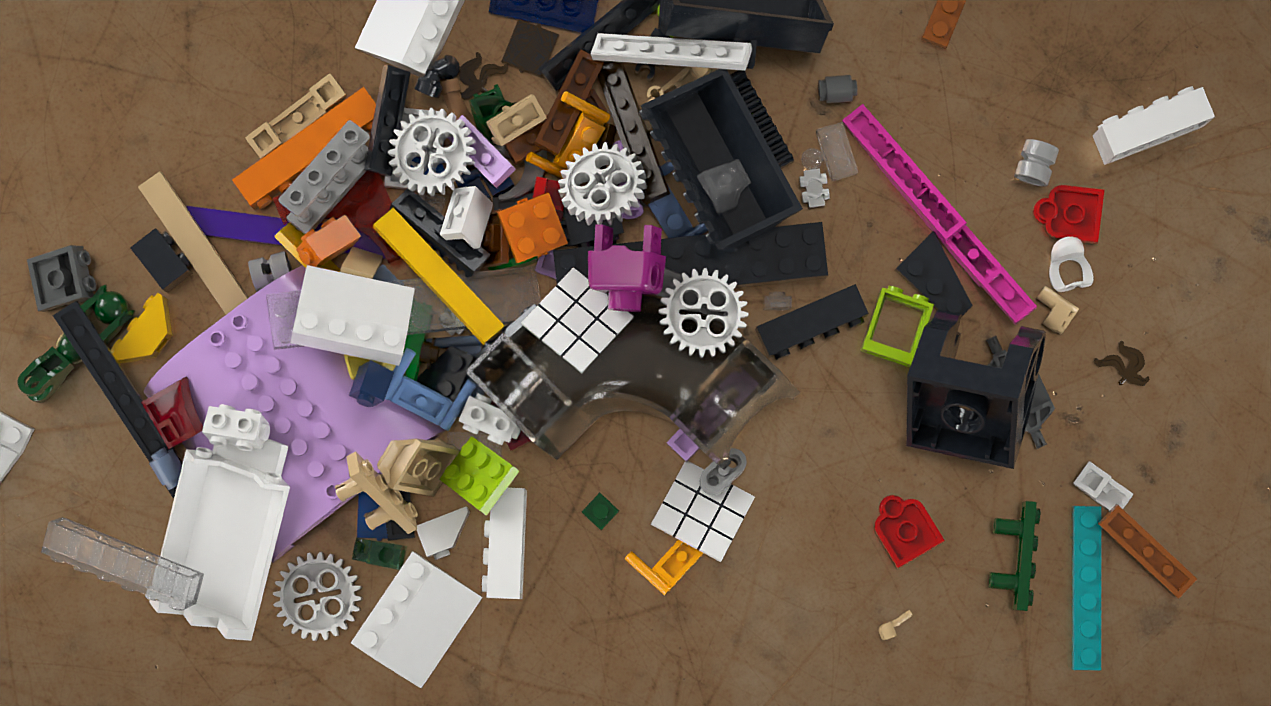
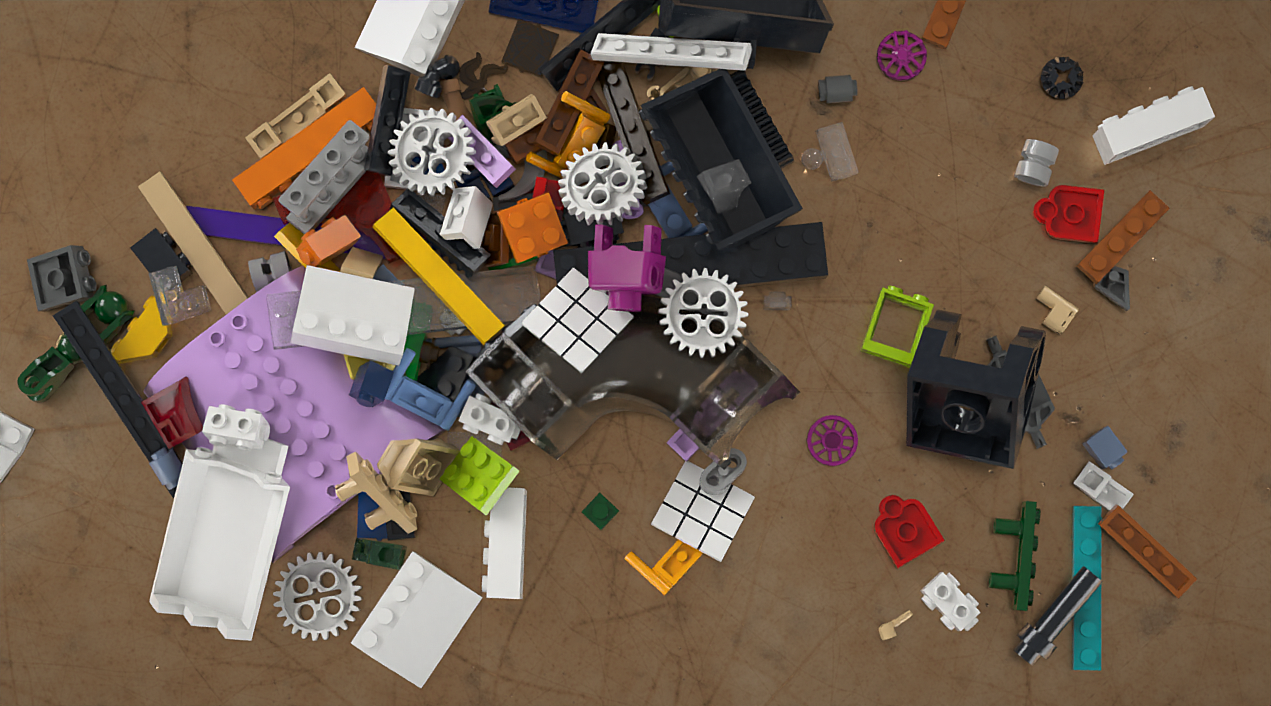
clear brick [41,517,204,611] -> none
white slope [417,507,470,560] -> none
black brick [755,284,869,360] -> none
white piece [799,168,830,208] -> none
dark pink slope [842,104,1037,325] -> none
black wing [895,231,973,317] -> none
white piece [1049,237,1093,292] -> none
dark brown piece [1093,341,1150,386] -> none
none -> clear plate [149,266,212,326]
none -> magenta wheel [807,415,858,466]
none -> magenta wheel [877,30,927,81]
none -> white brick [920,572,981,631]
none -> black piece [1014,566,1103,666]
none -> black gear [1041,56,1084,99]
none -> dark orange plate [1077,190,1170,285]
none -> sand blue brick [1082,426,1128,470]
none -> dark grey piece [1094,266,1130,311]

